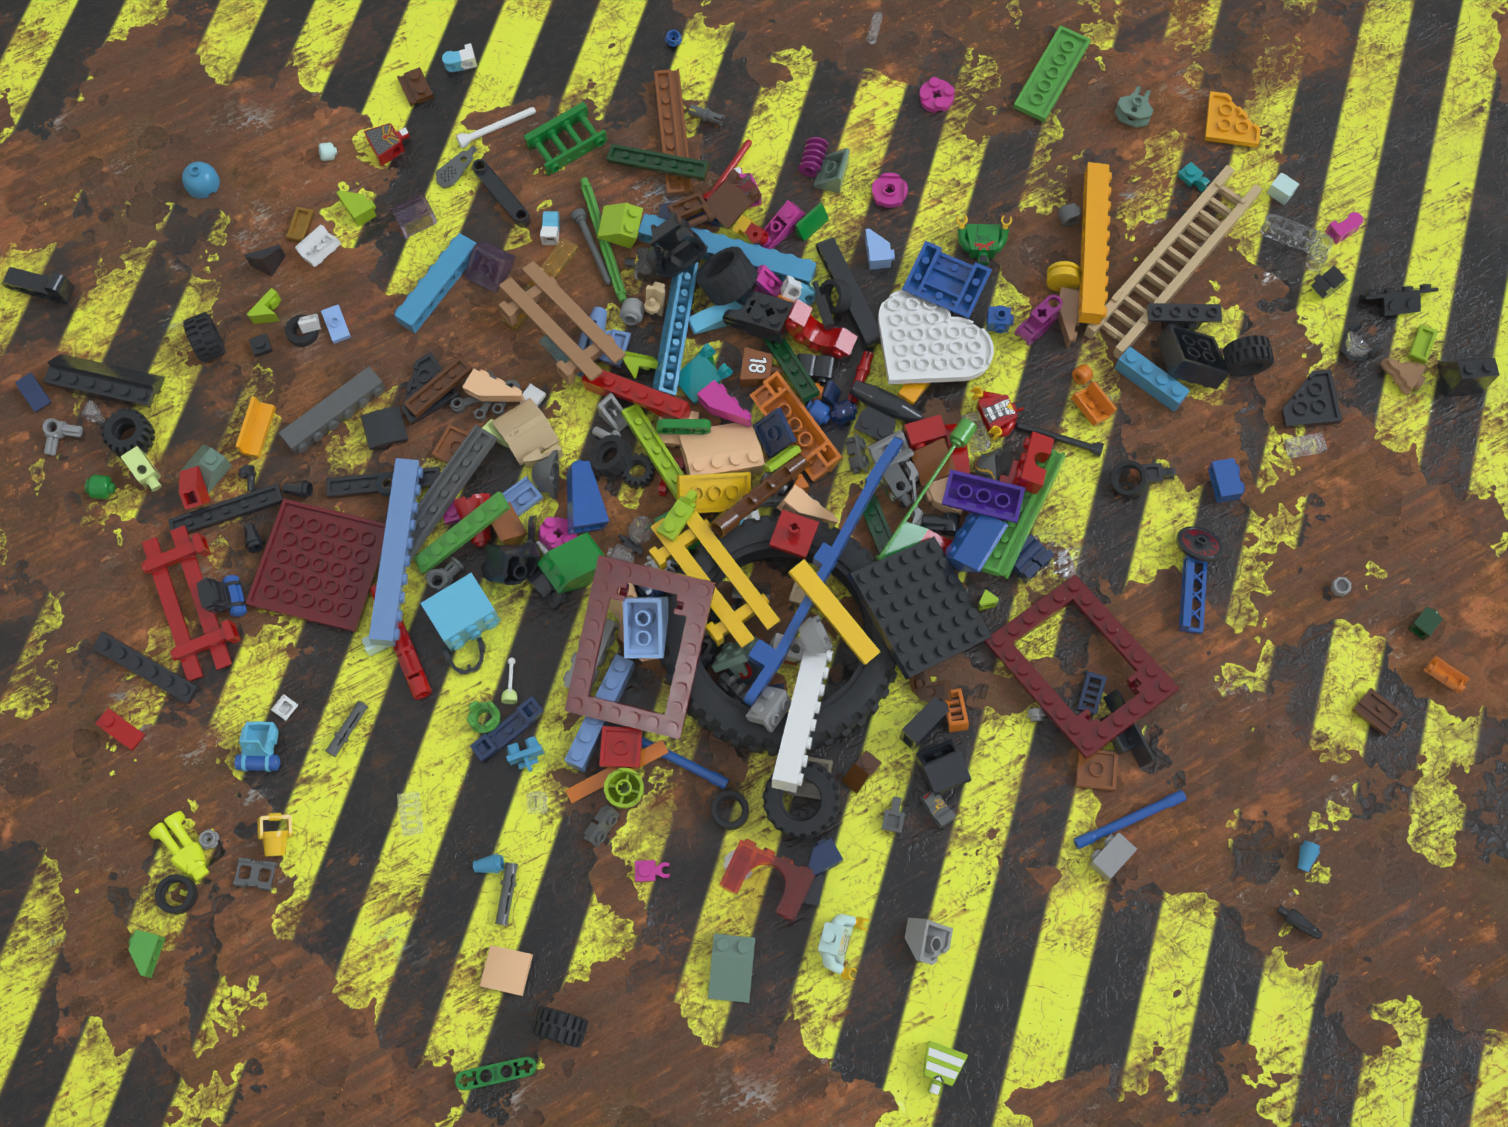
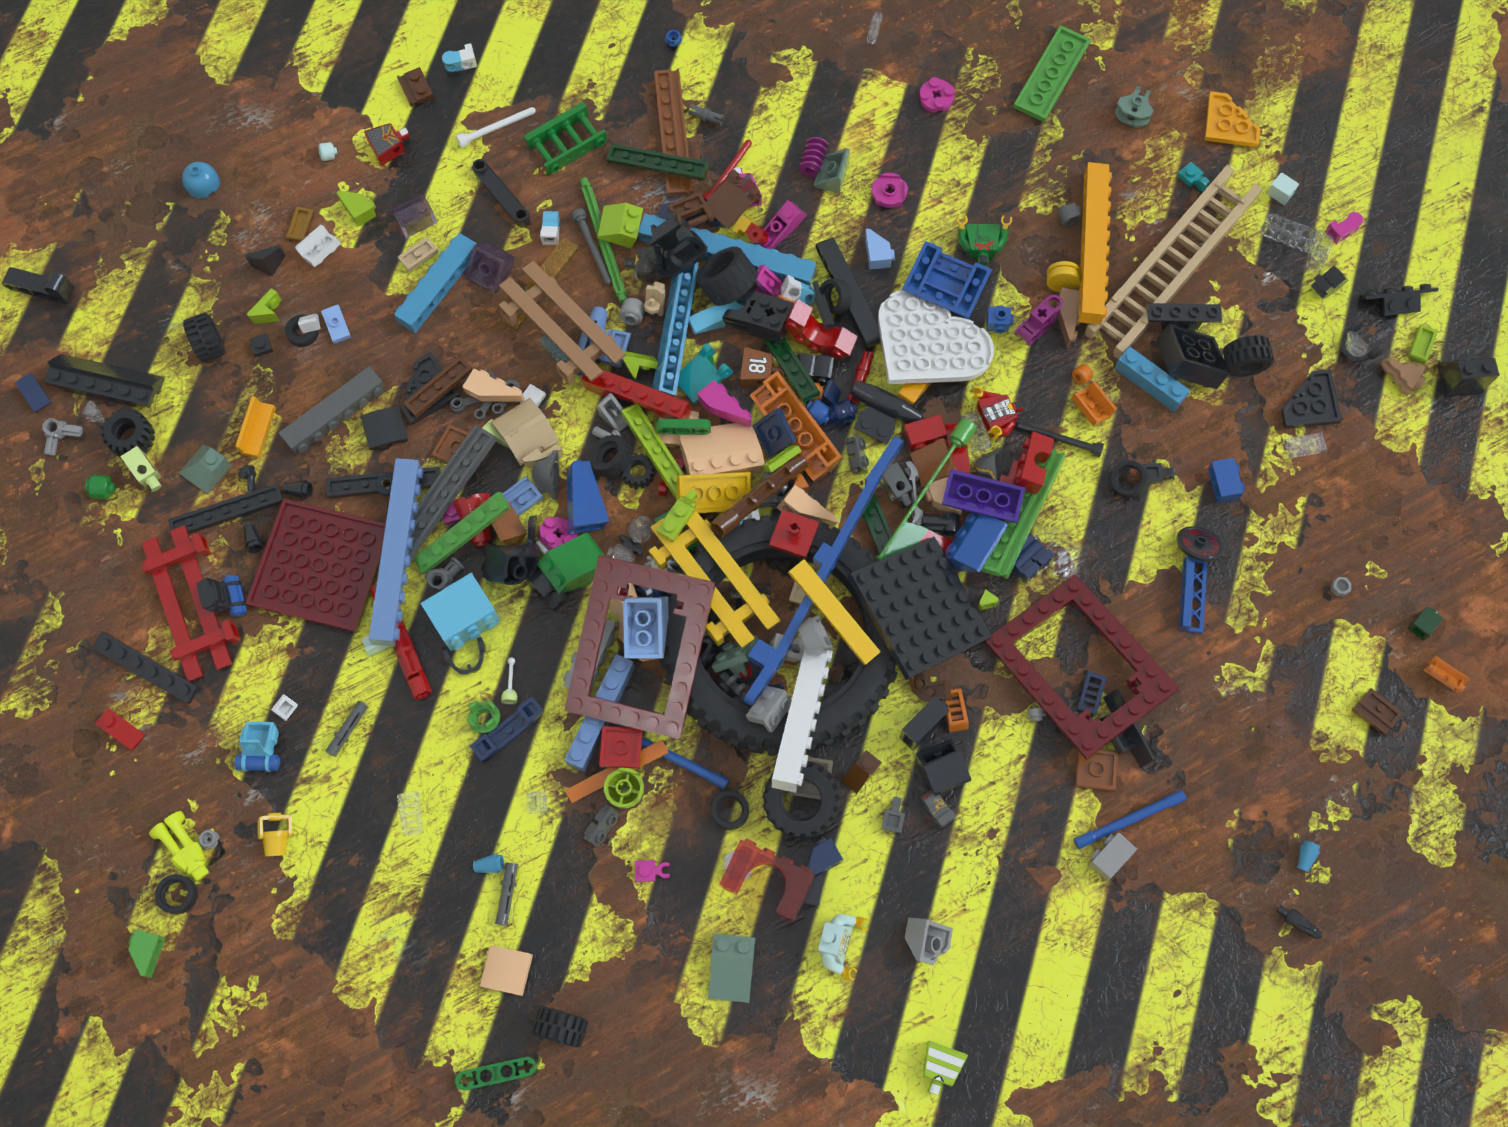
red slope [179,466,211,510] -> none
dark grey piece [233,857,278,891] -> none
dark grey piece [436,146,478,189] -> none
dark azure hips [506,736,545,772] -> none
green slope [795,203,829,241] -> none
light grey bracket [868,430,914,466] -> none
none -> tan plate [398,237,439,273]

